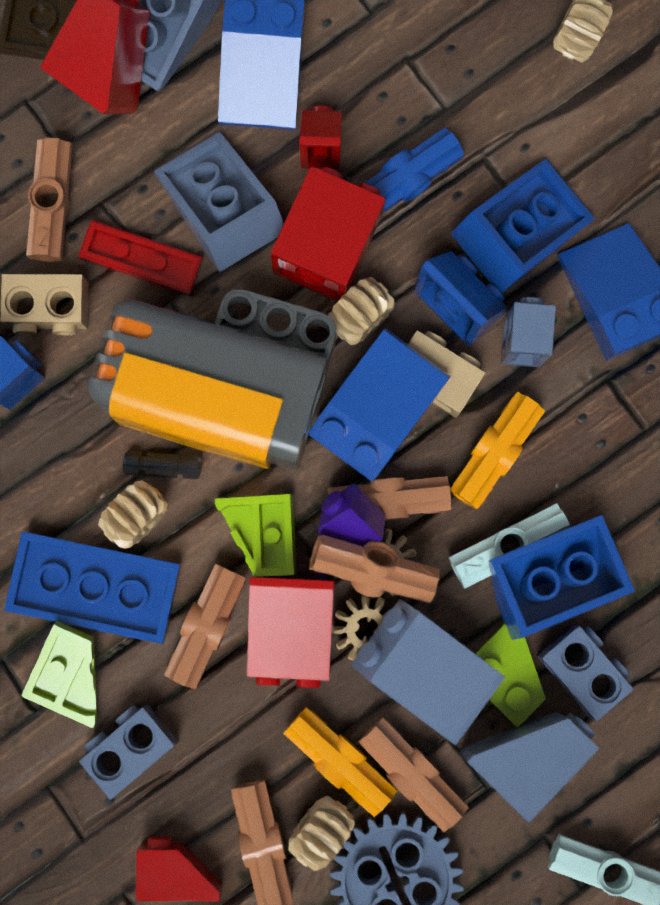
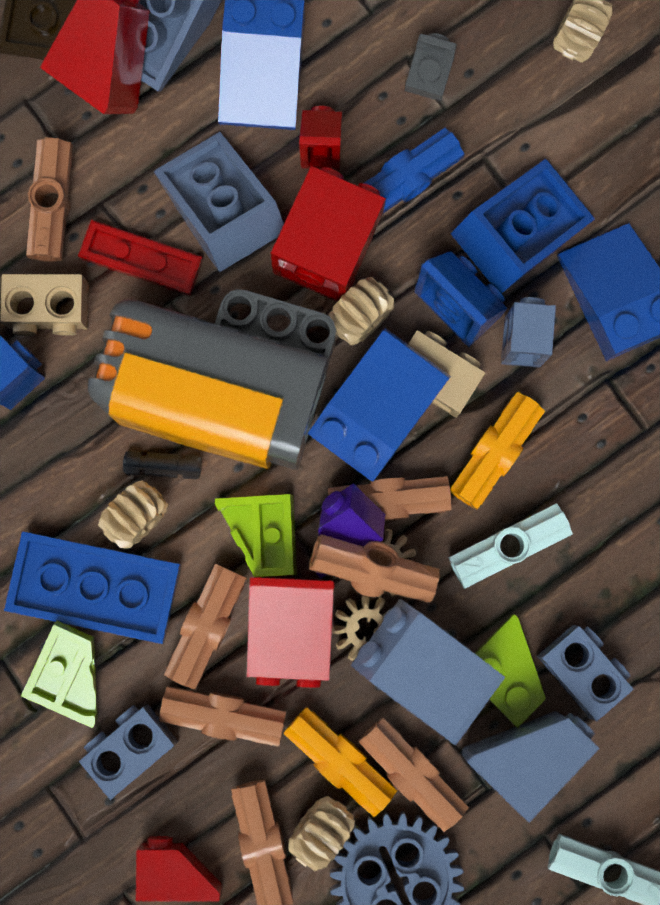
blue slope [489,515,635,640] -> none
none -> nougat piece [159,686,287,746]
none -> dark grey bracket [404,33,457,101]

